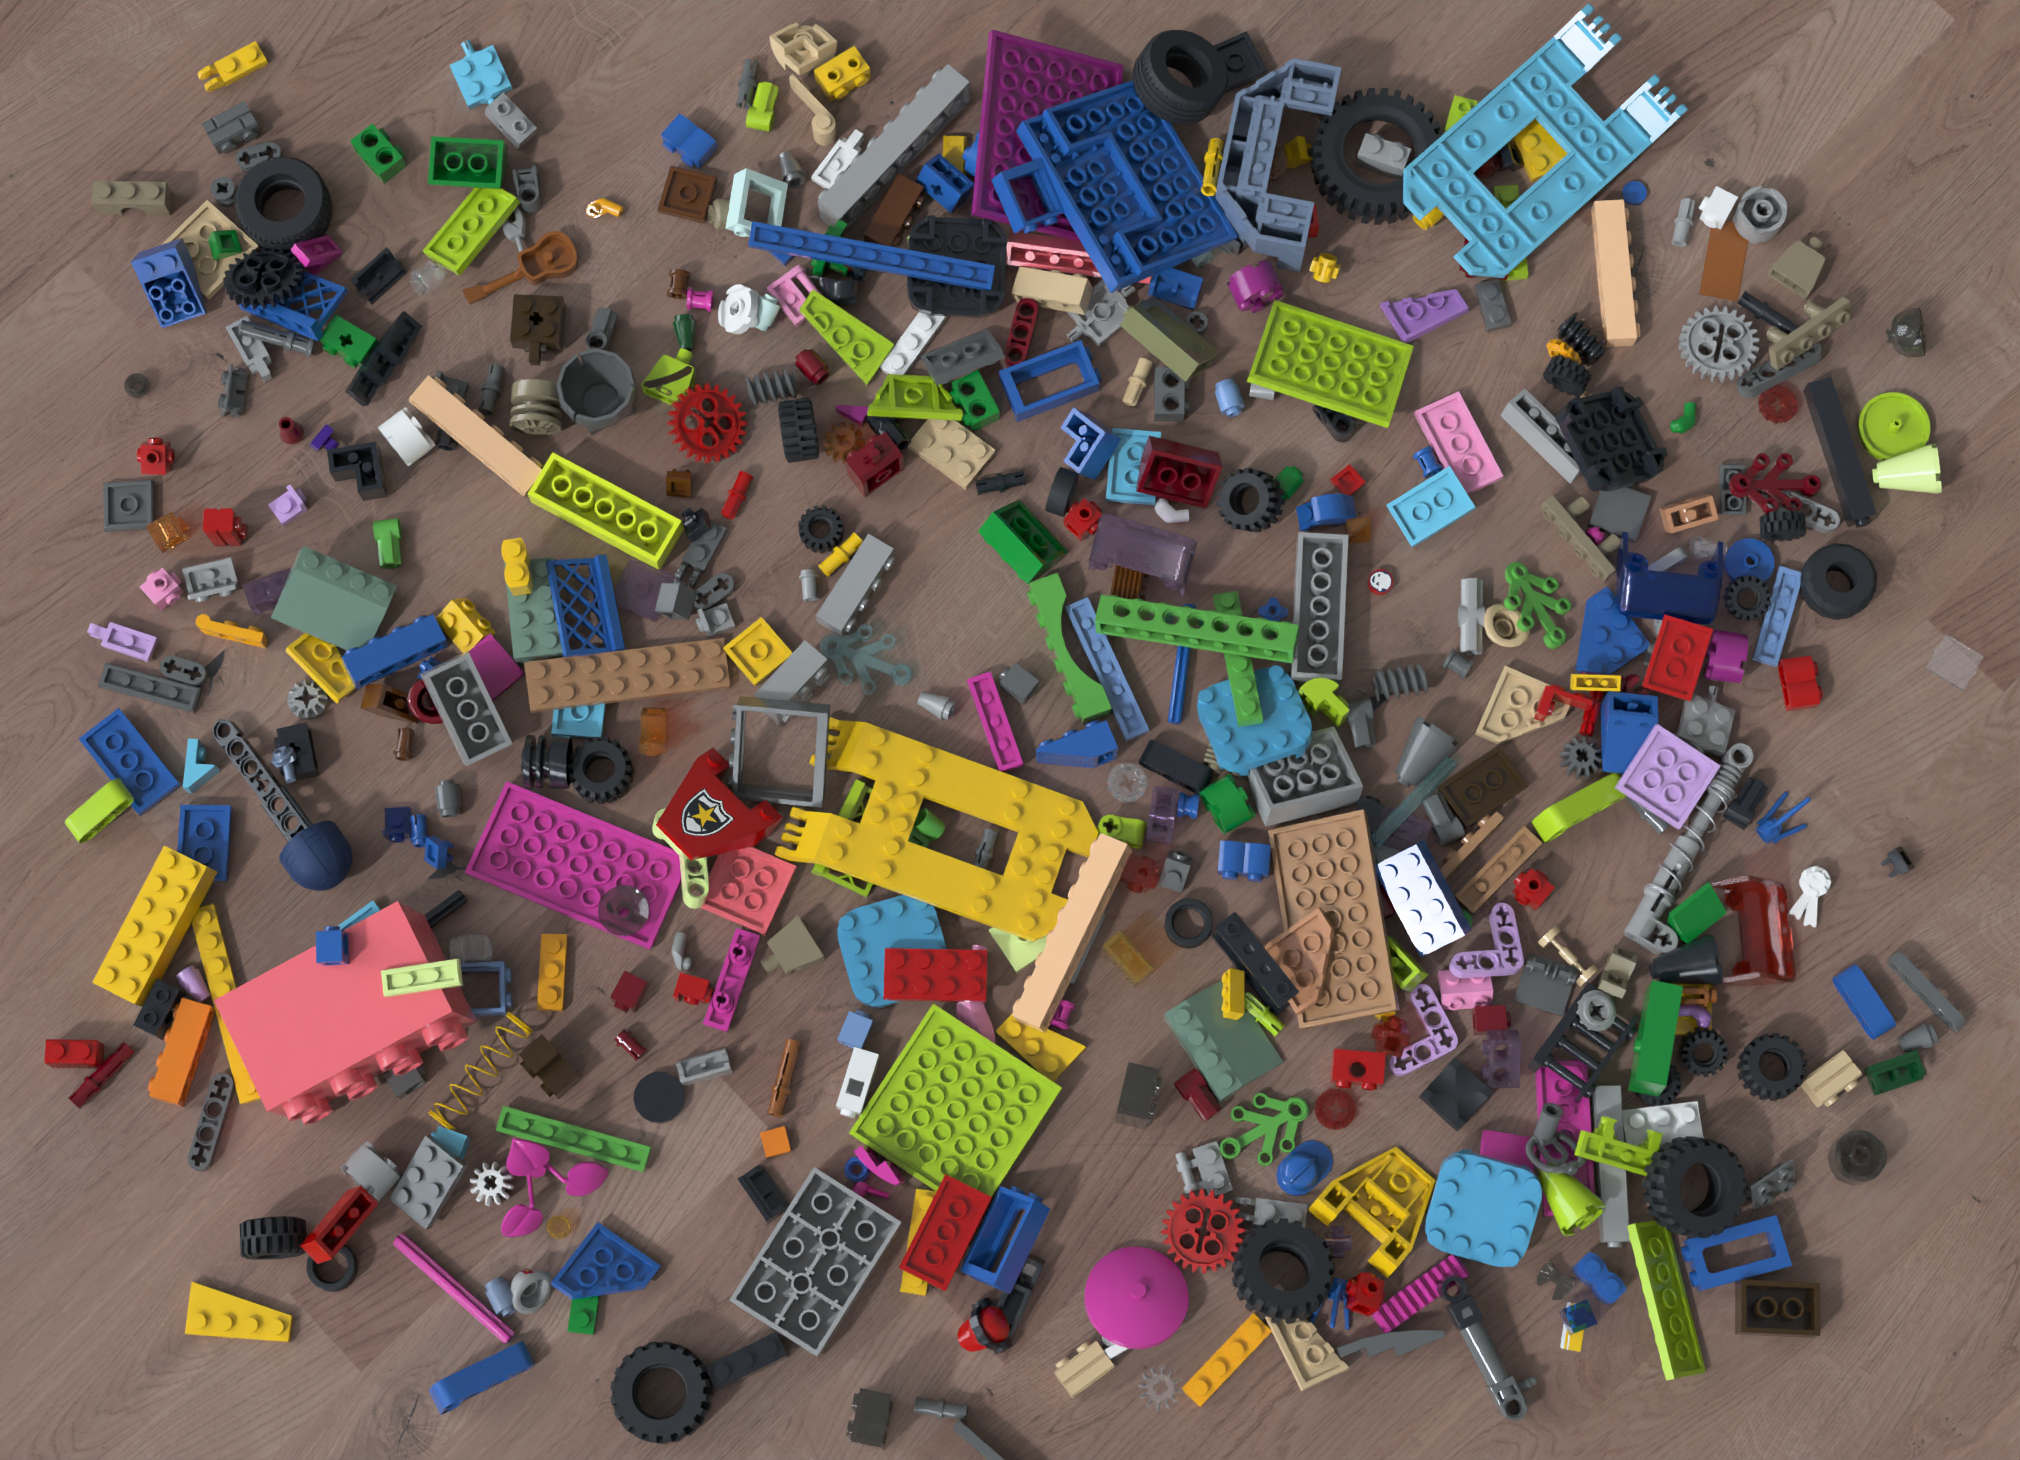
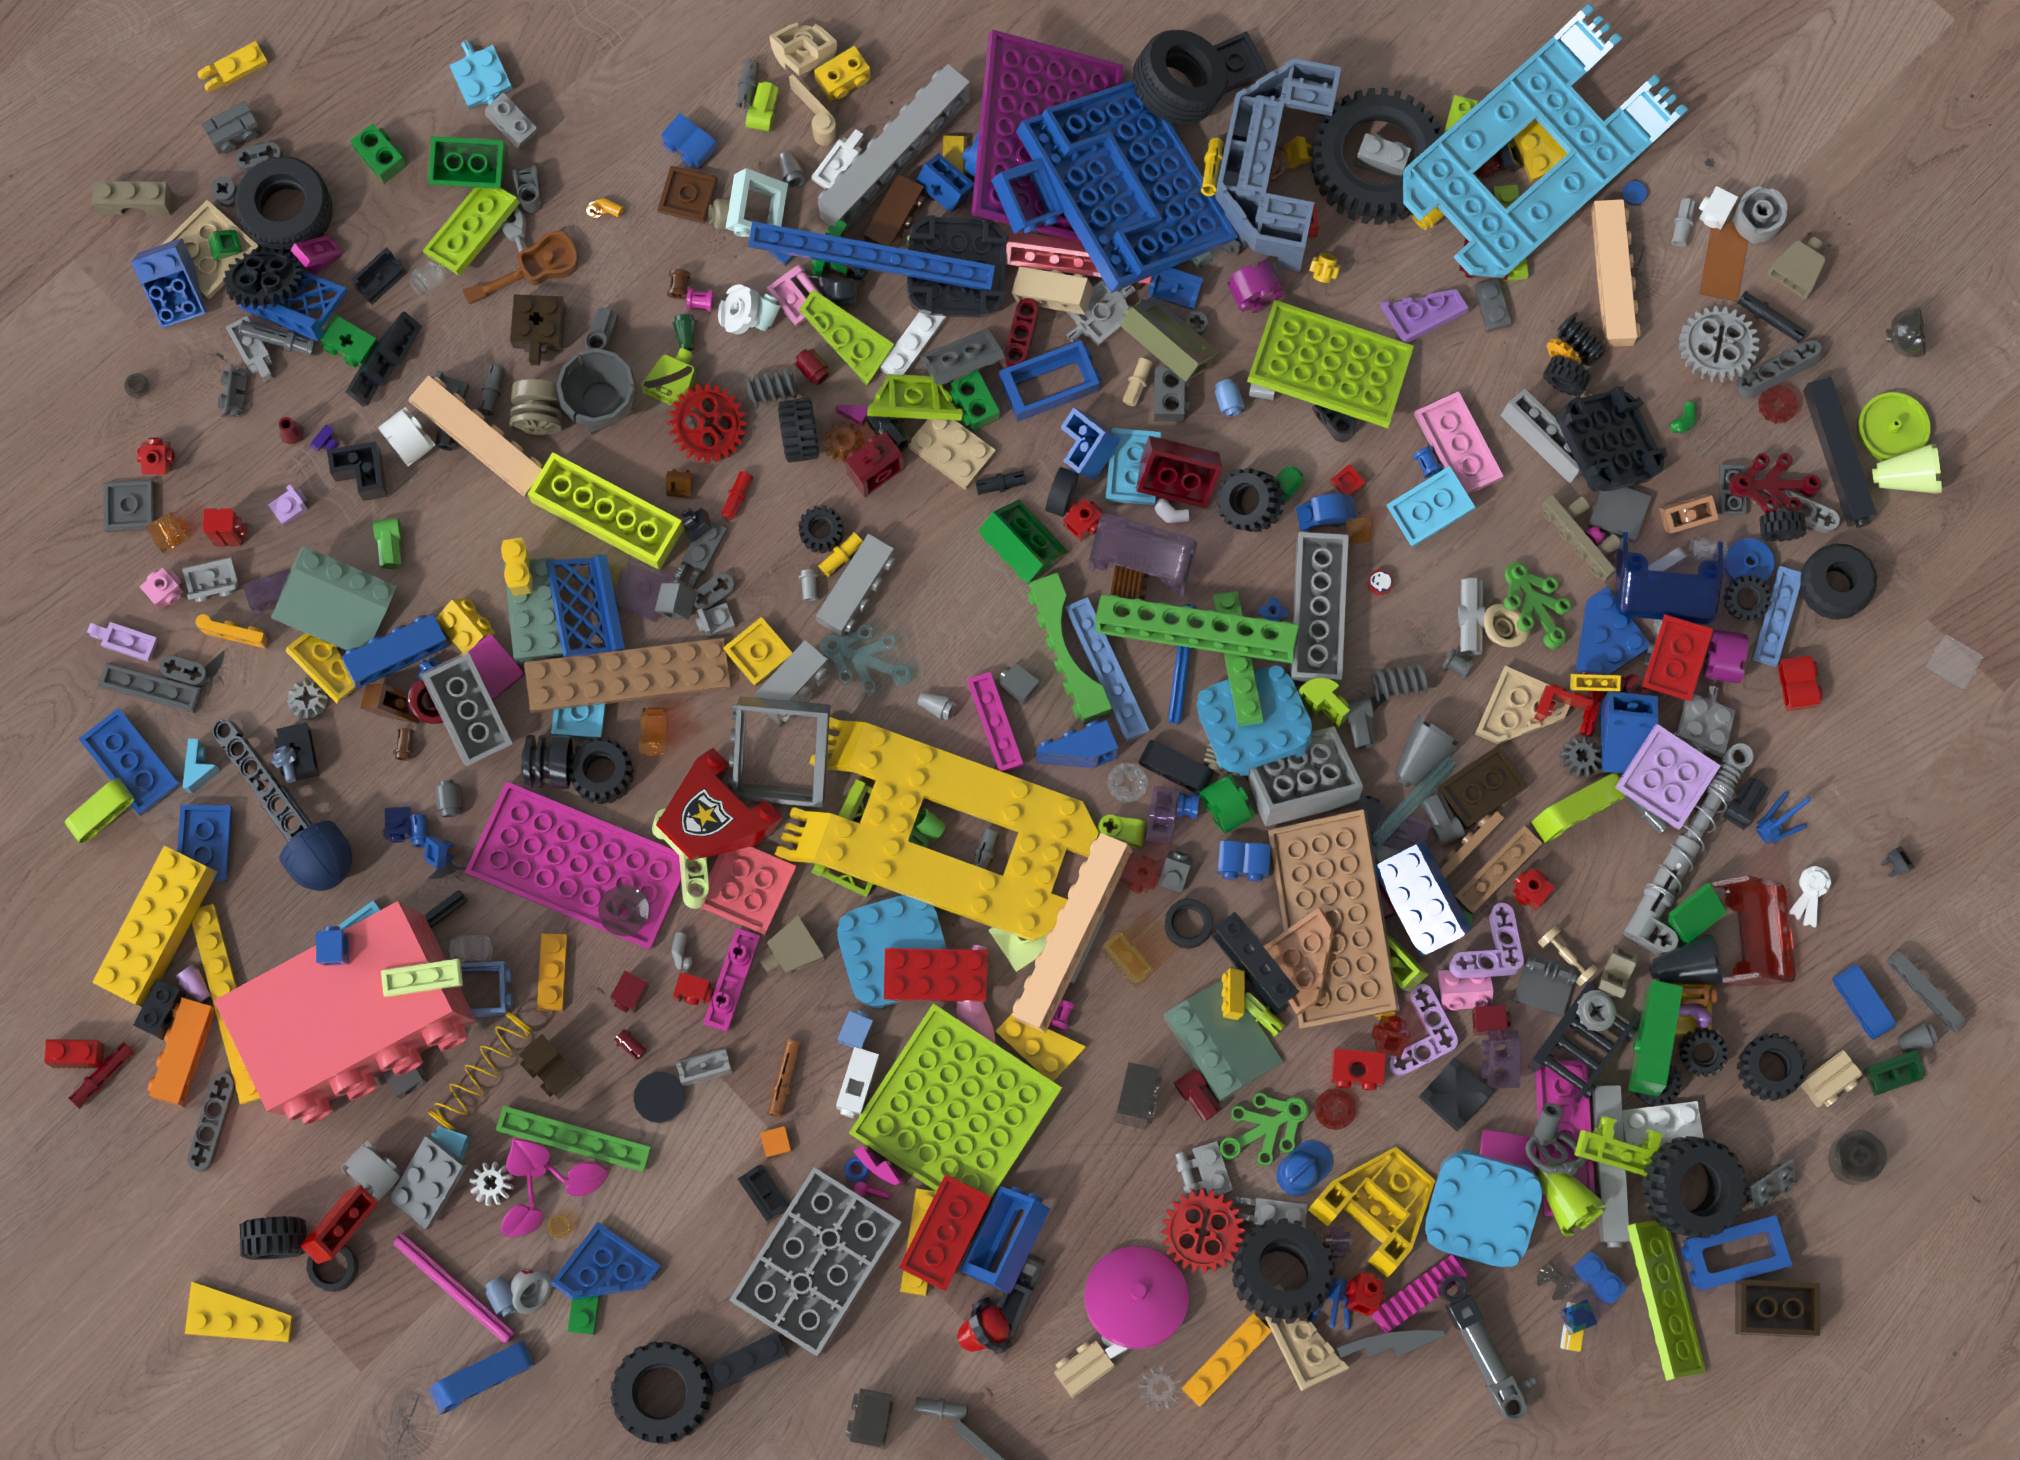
dark tan plate [1766,297,1852,370] -> none

